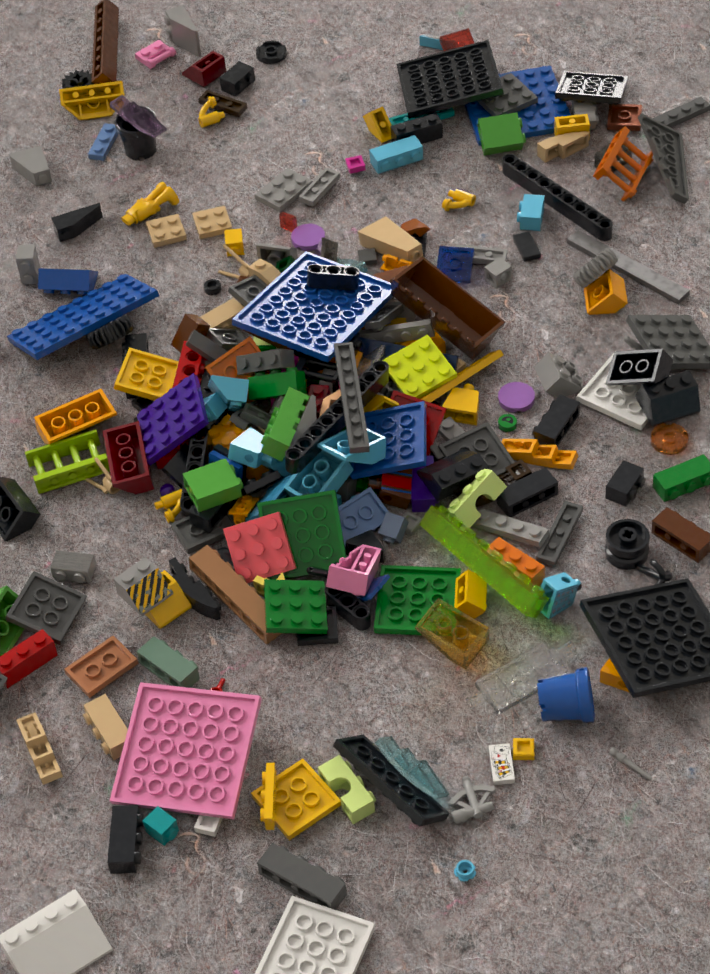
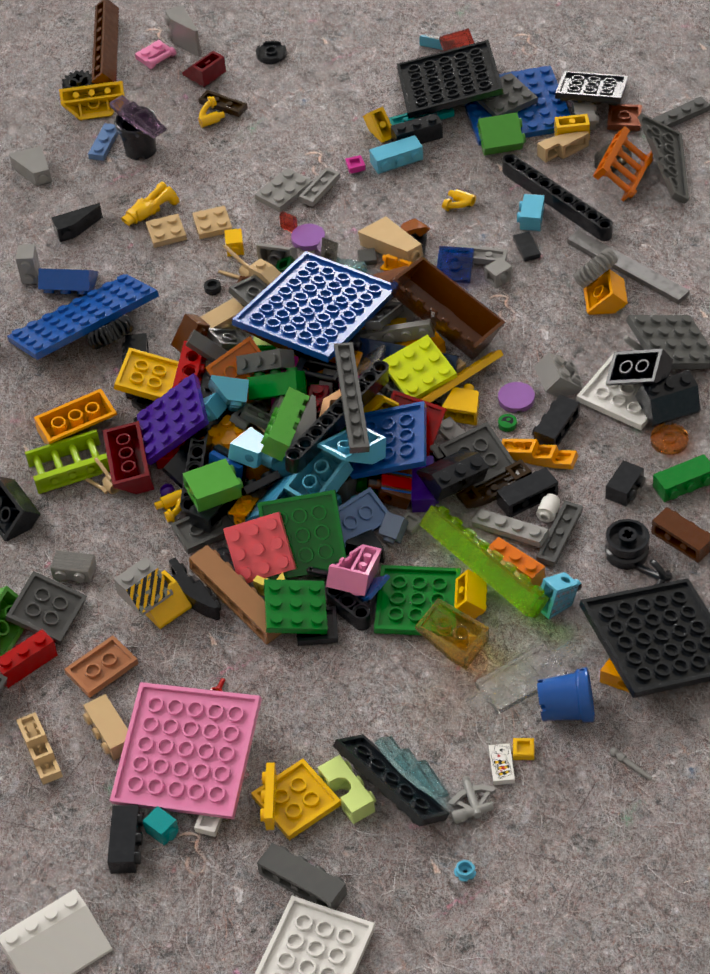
sand green brick [137,636,200,688] -> none
black brick [219,61,255,97] -> none
black beam [306,264,360,291] -> none
yellowish green arch [446,468,507,529] -> none
none -> white brick [536,494,560,523]

